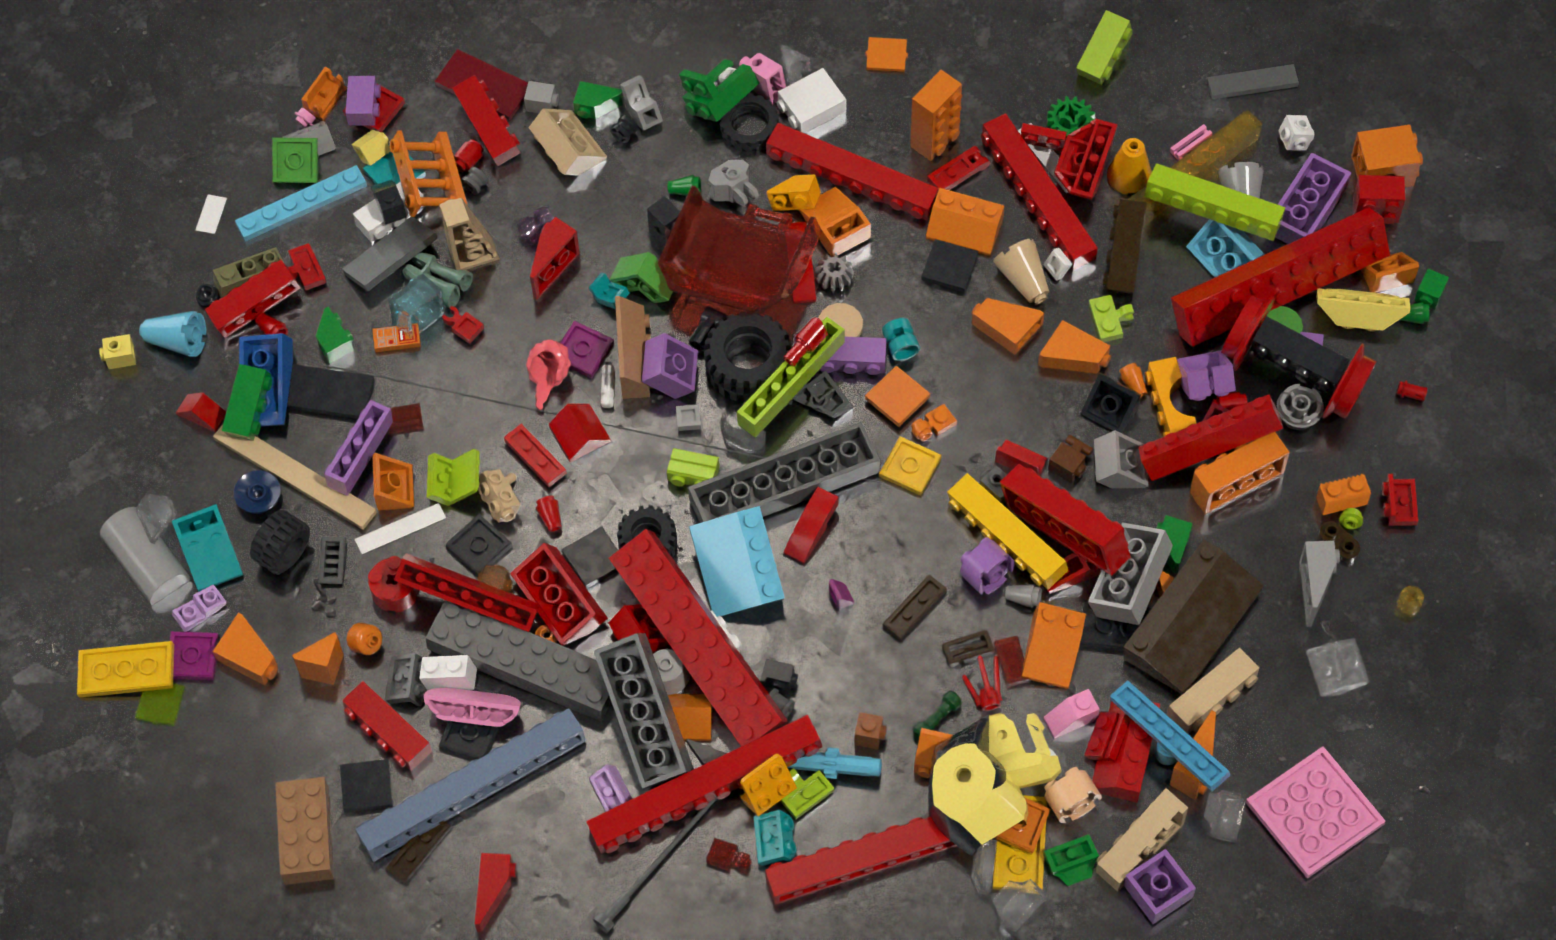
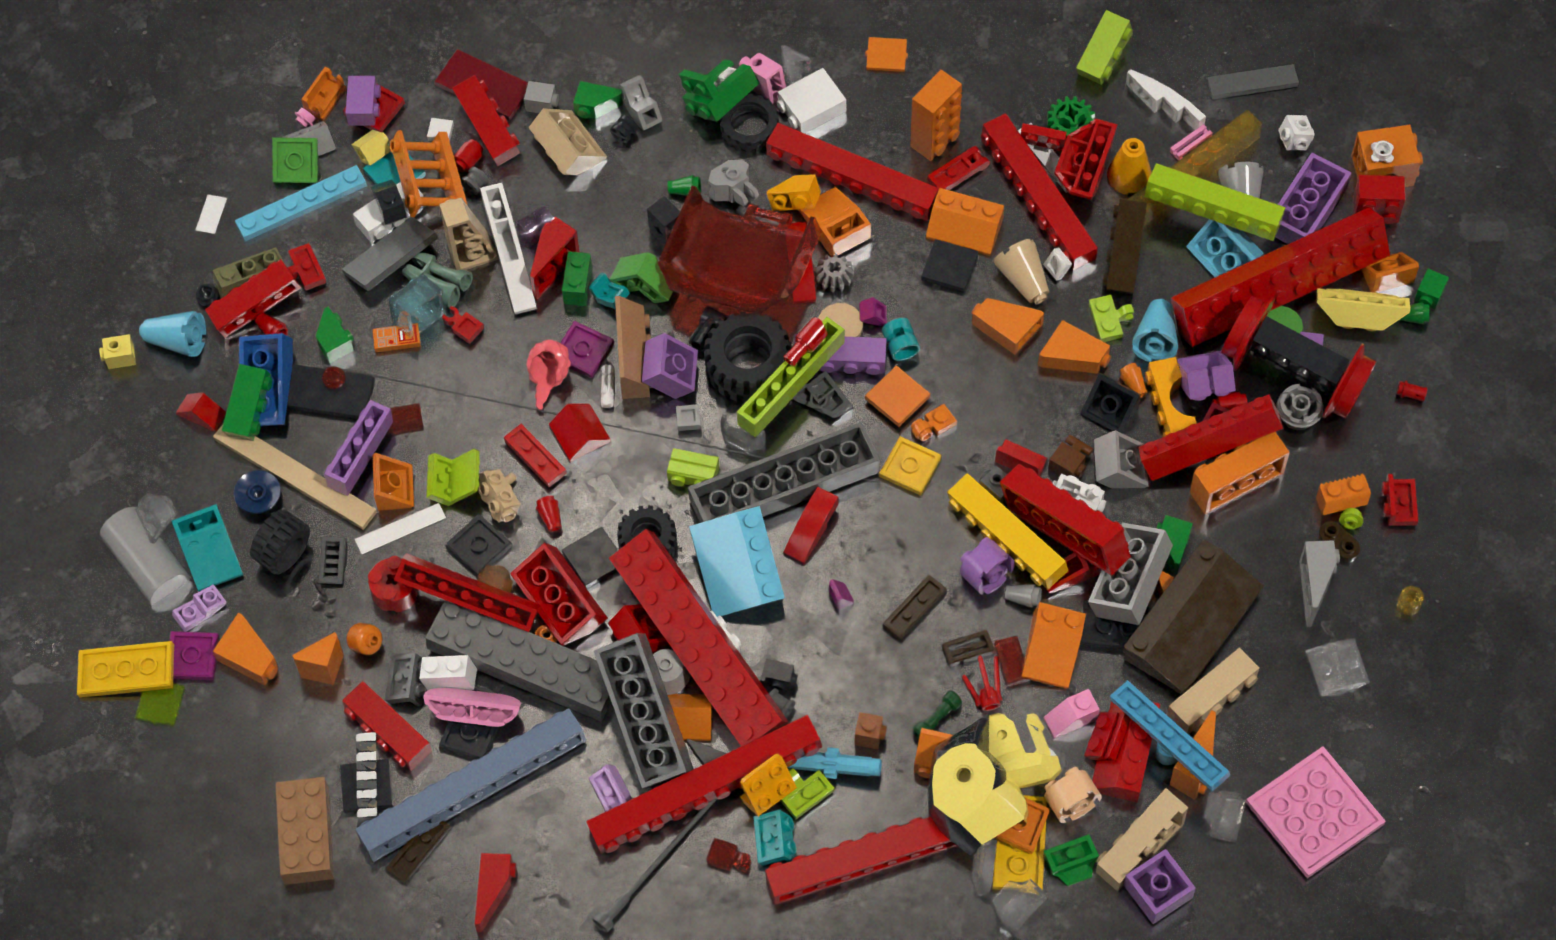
none -> clear red plate [322,366,346,389]
none -> sticker [356,732,377,828]
none -> white tile [427,118,454,142]
none -> white slope [480,183,537,314]
none -> green brick [562,251,592,306]
none -> magenta slope [860,297,887,326]
none -> white brick [1053,474,1107,512]
none -> white slope [1126,70,1206,130]
none -> medium azure cone [1132,299,1178,362]
none -> white plate [1371,141,1394,163]

